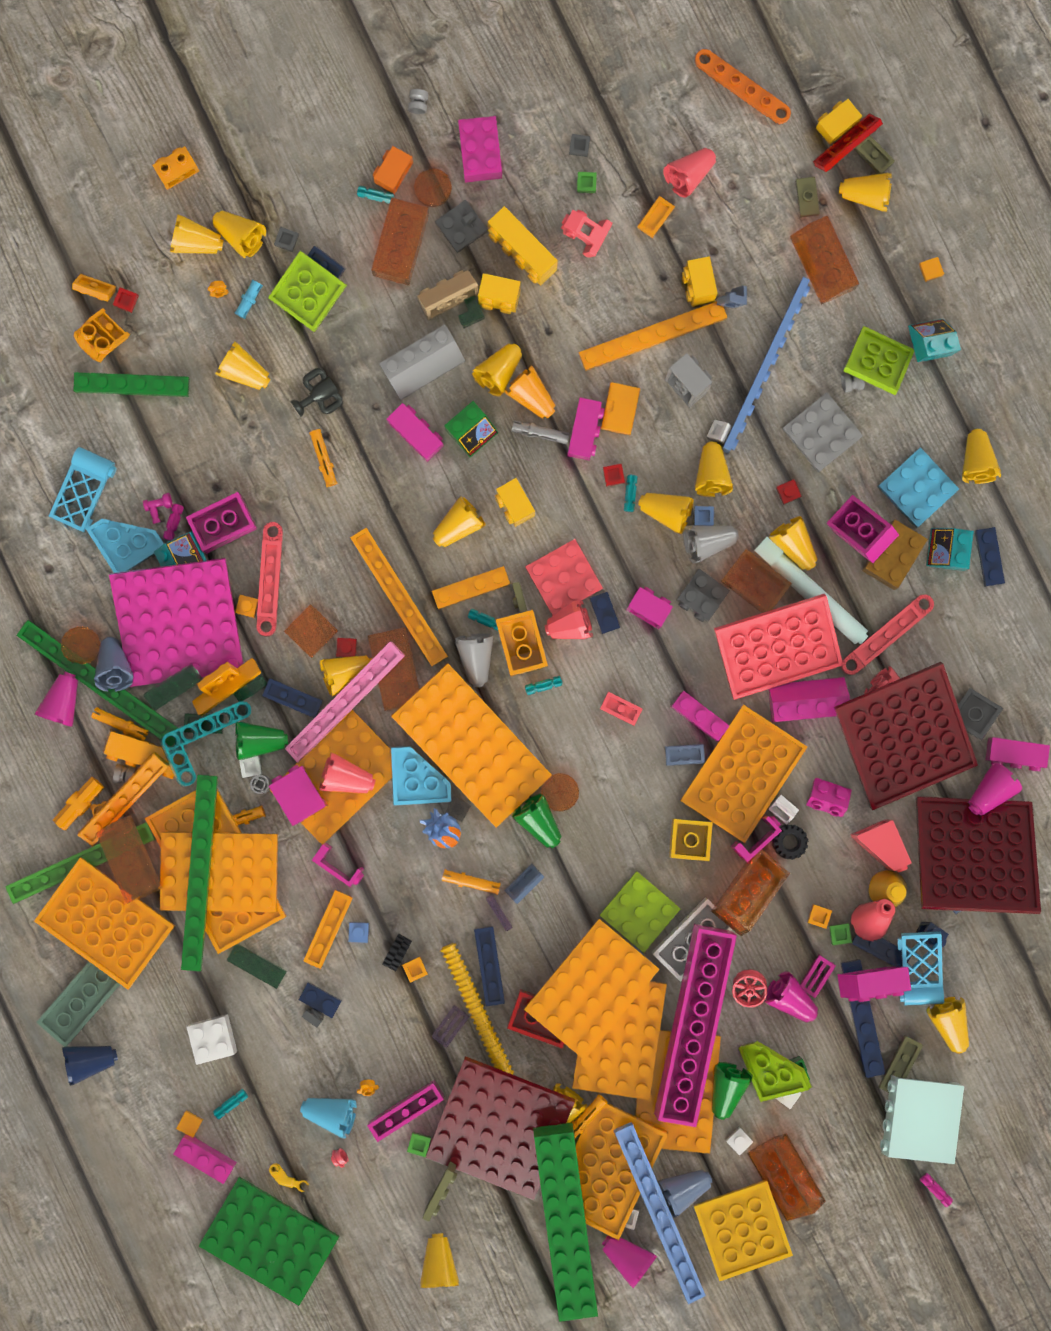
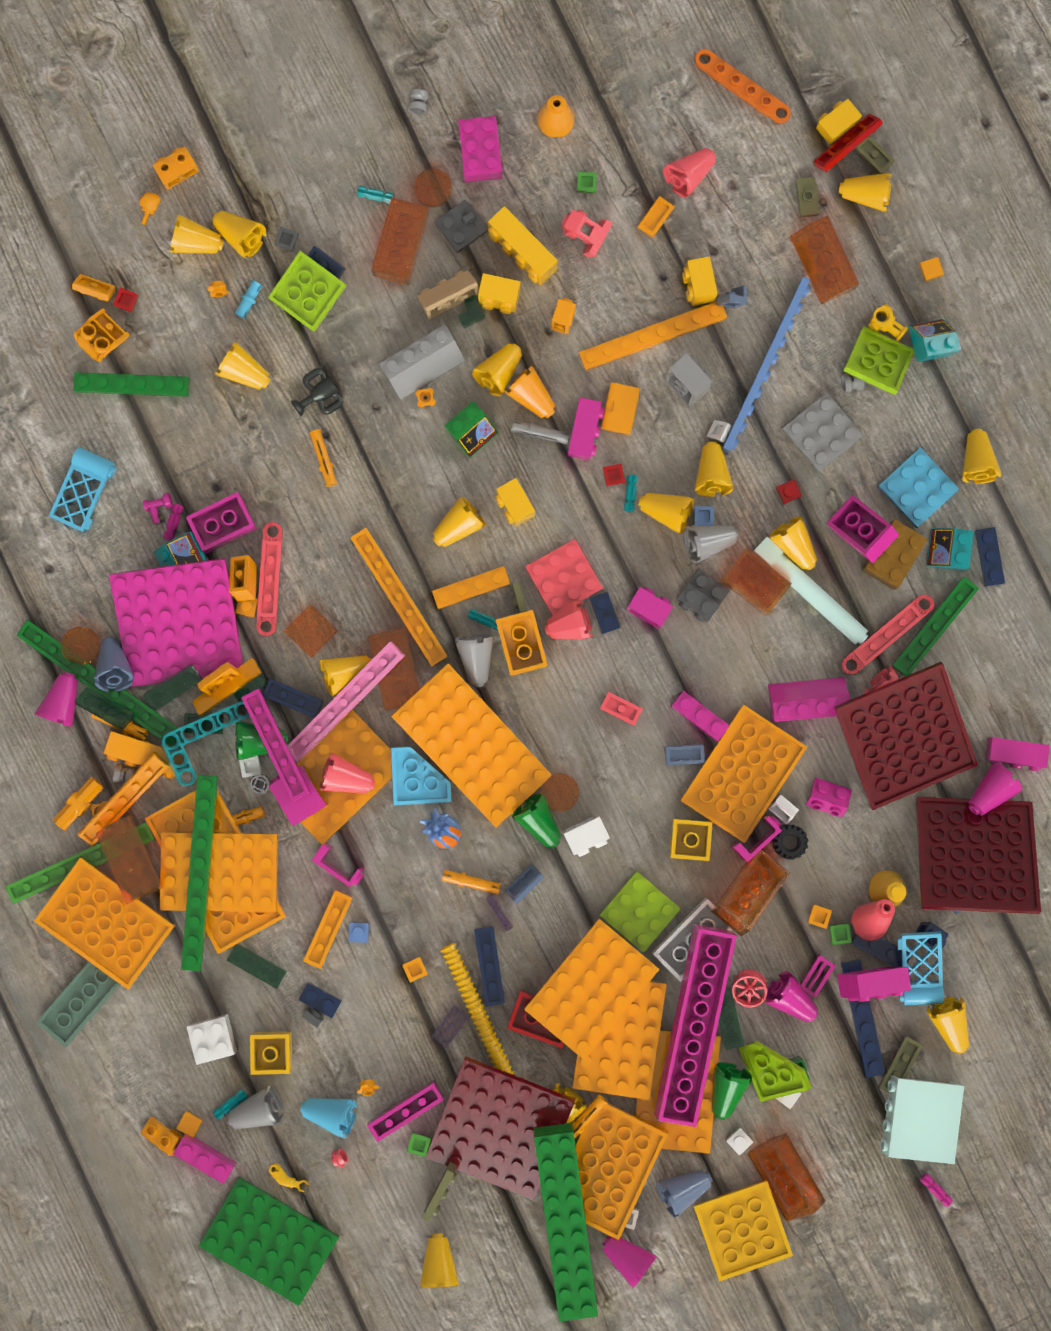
dark blue cone [62,1046,118,1086] -> none
medium azure plate [86,519,164,573] -> none
red plate [336,638,357,657] -> none
orange brick [373,146,413,195] -> none
black tyre [382,934,412,972] -> none
dark pink brick [386,403,444,462] -> none
clear smoke plate [445,796,471,822] -> none
teal axle [525,676,563,695] -> none
dark grey plate [569,134,590,157] -> none
medium blue plate [614,1122,706,1304] -> none
coral plate [714,594,843,700] -> none
coral slope [851,819,912,873] -> none
dark grey hinge [958,688,1003,741] -> none
none -> clear green plate [75,687,134,731]
none -> light orange piece [139,192,161,225]
none -> light orange plate [140,1117,183,1156]
none -> light grey cone [227,1086,284,1129]
none -> light orange brick [229,555,257,602]
none -> dark pink plate [241,689,310,802]
none -> yellow brick [250,1031,293,1075]
none -> light orange plate [415,388,436,408]
none -> light orange cone [537,95,575,138]
none -> light orange brick [551,298,576,334]
none -> white brick [562,815,610,857]
none -> clear green plate [719,988,745,1050]
none -> yellow connector [868,304,908,342]
none -> green plate [891,577,979,677]

